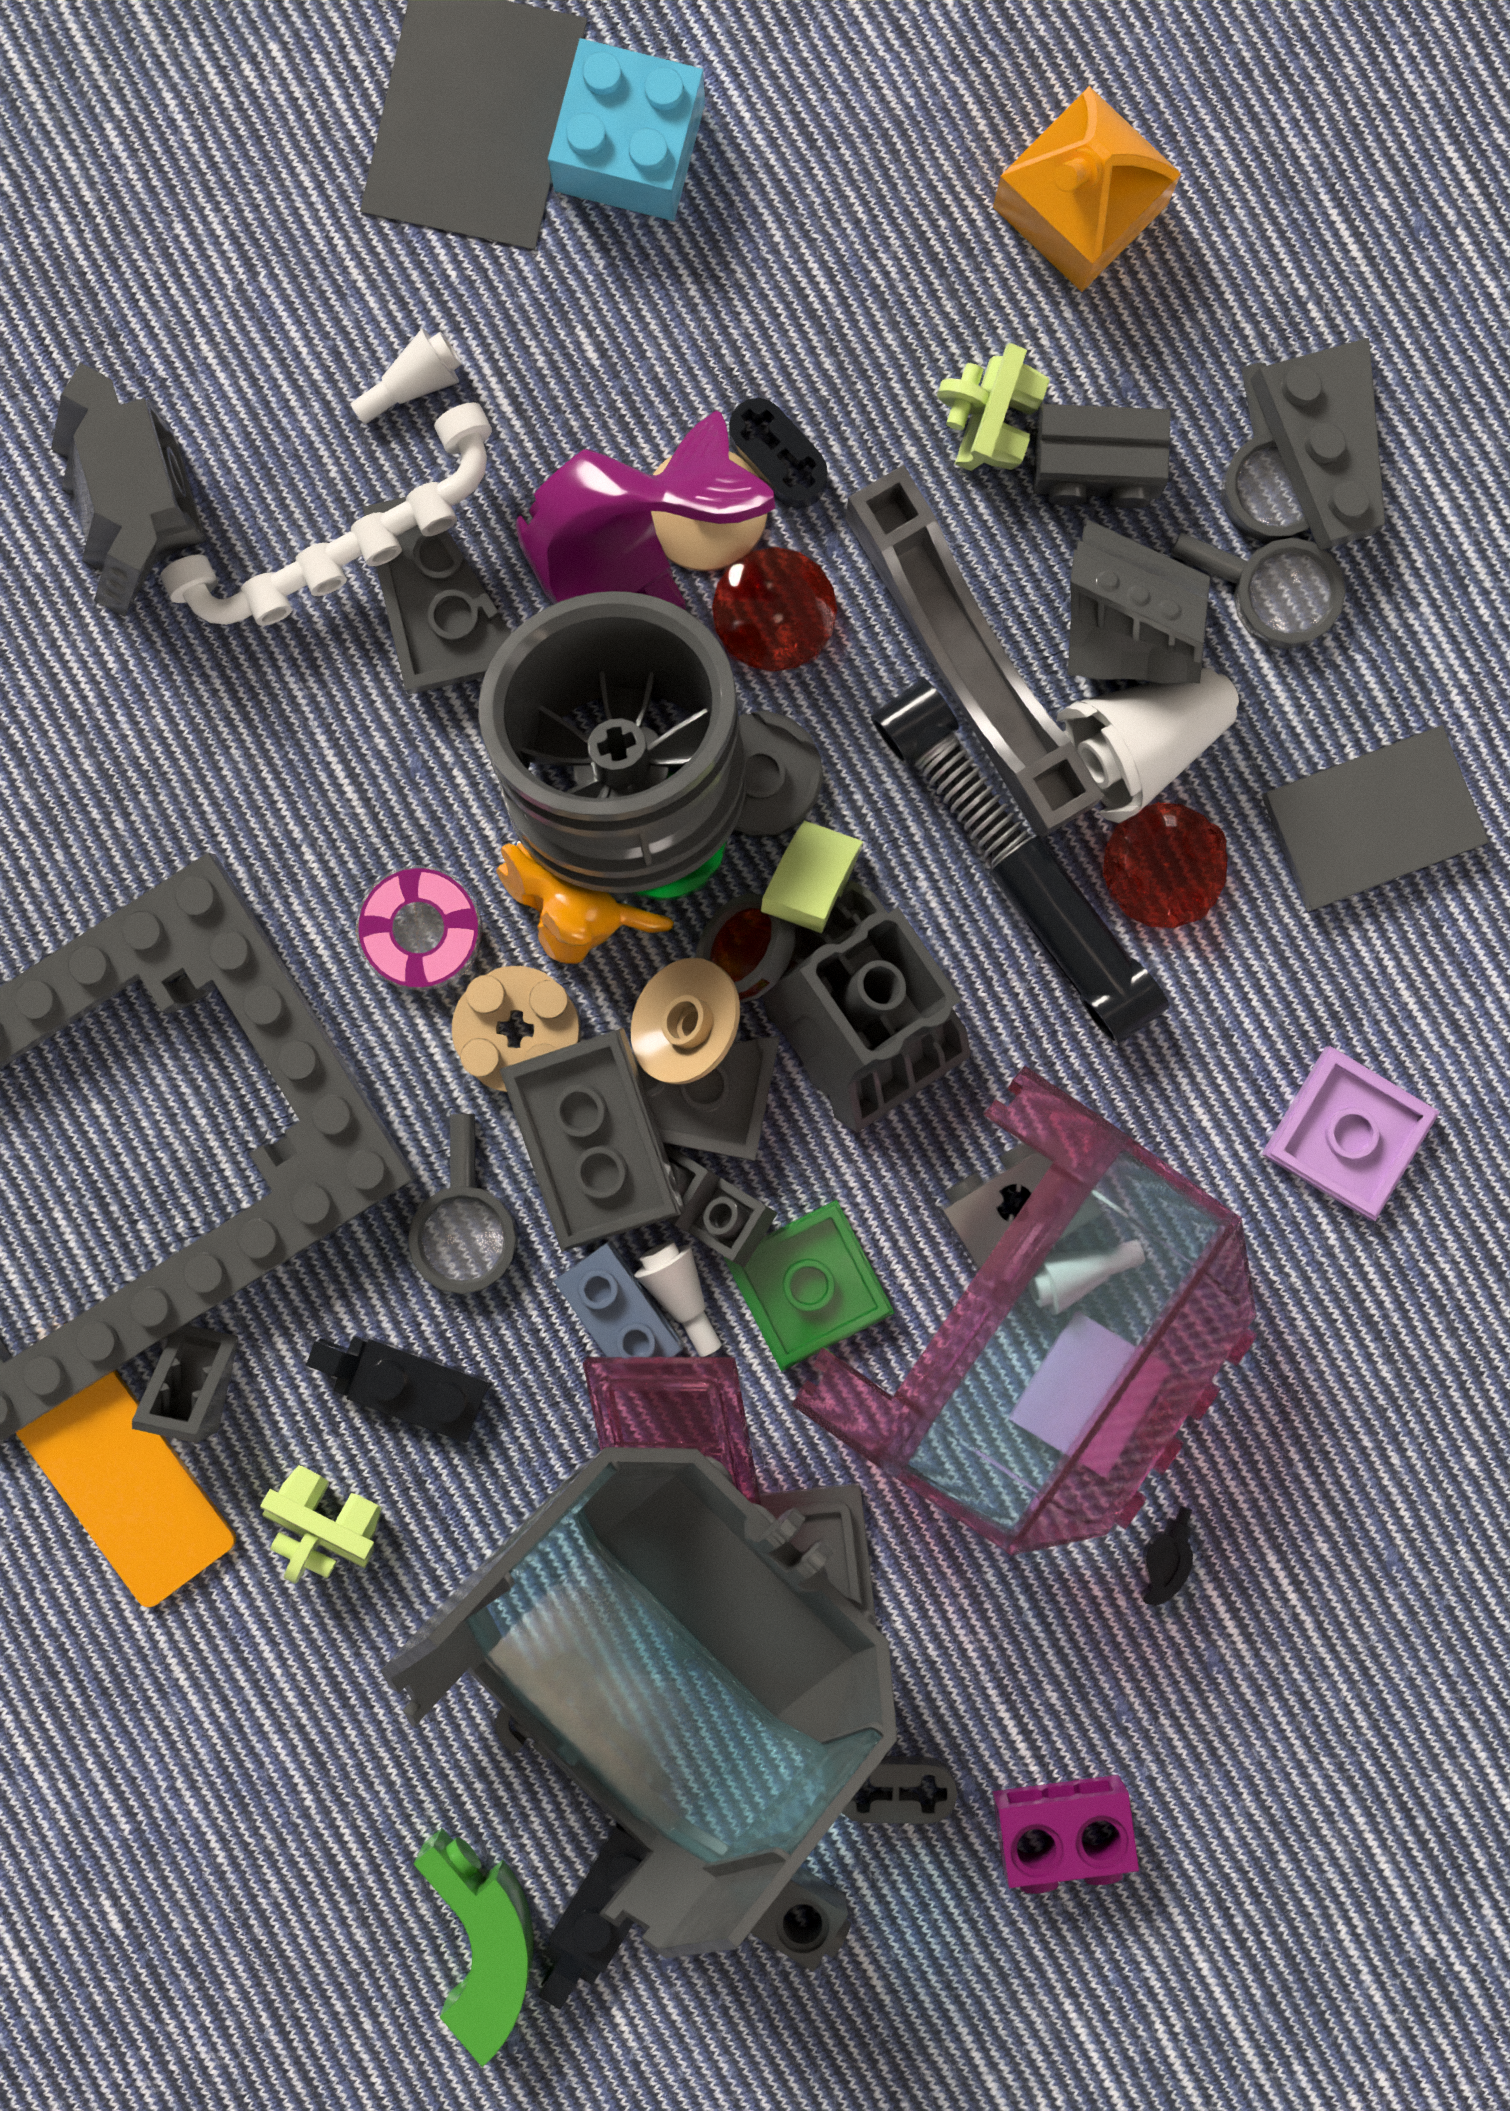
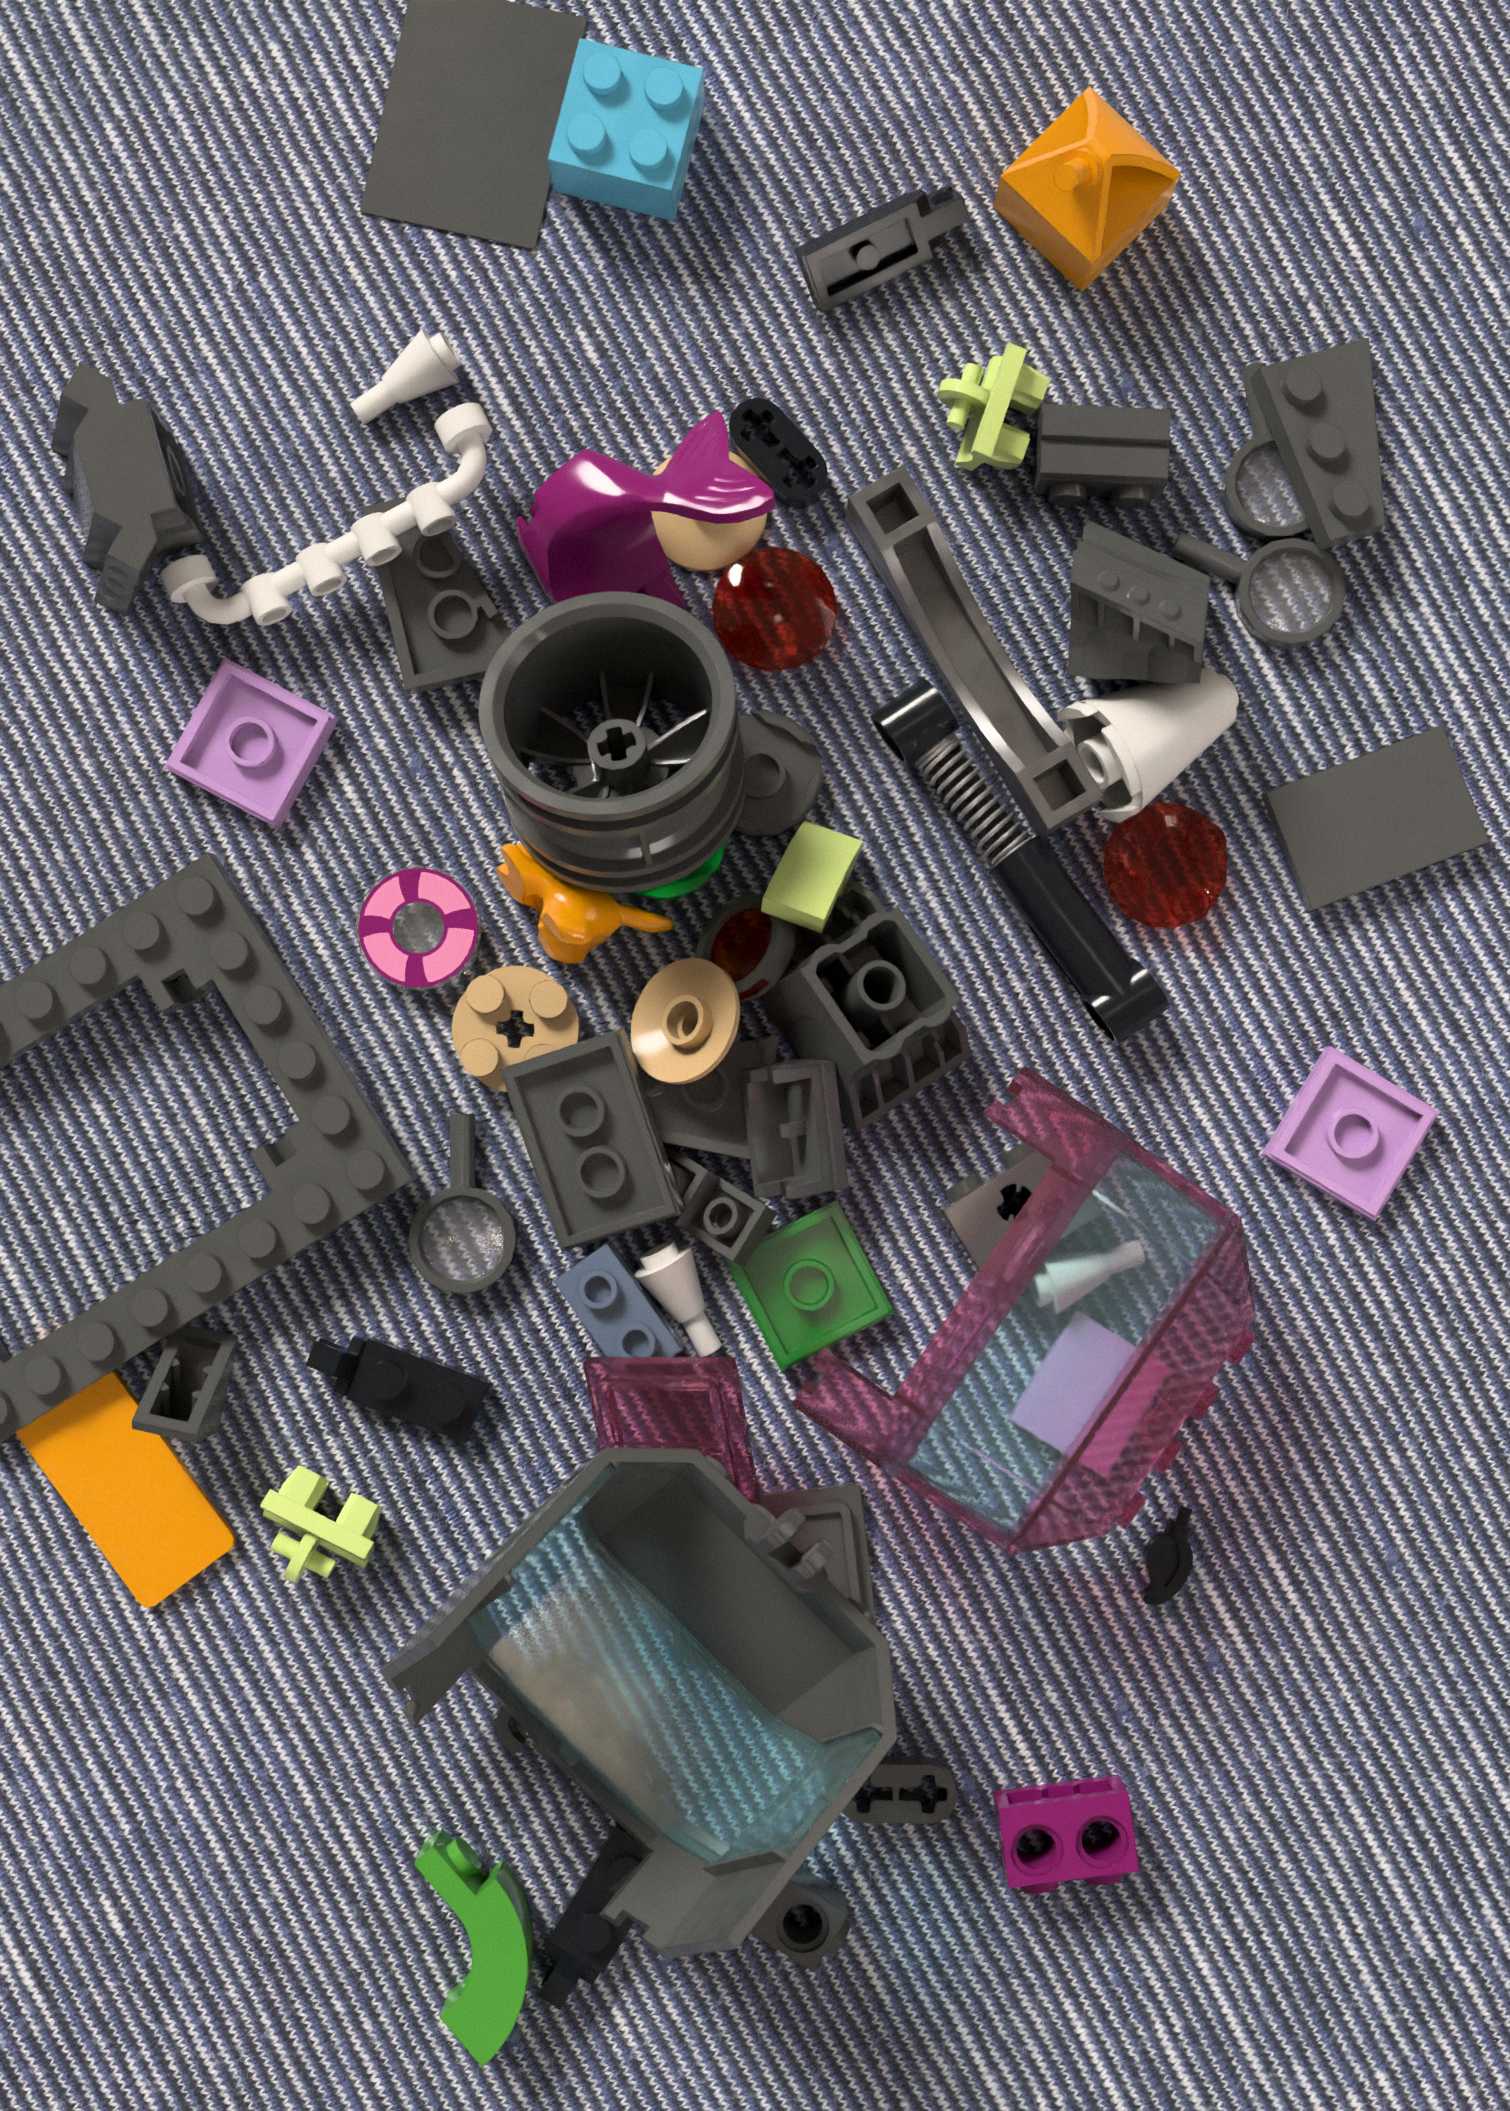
none -> lavender tile [164,657,339,829]
none -> dark grey hinge [740,1059,849,1199]
none -> black hinge [794,185,970,312]

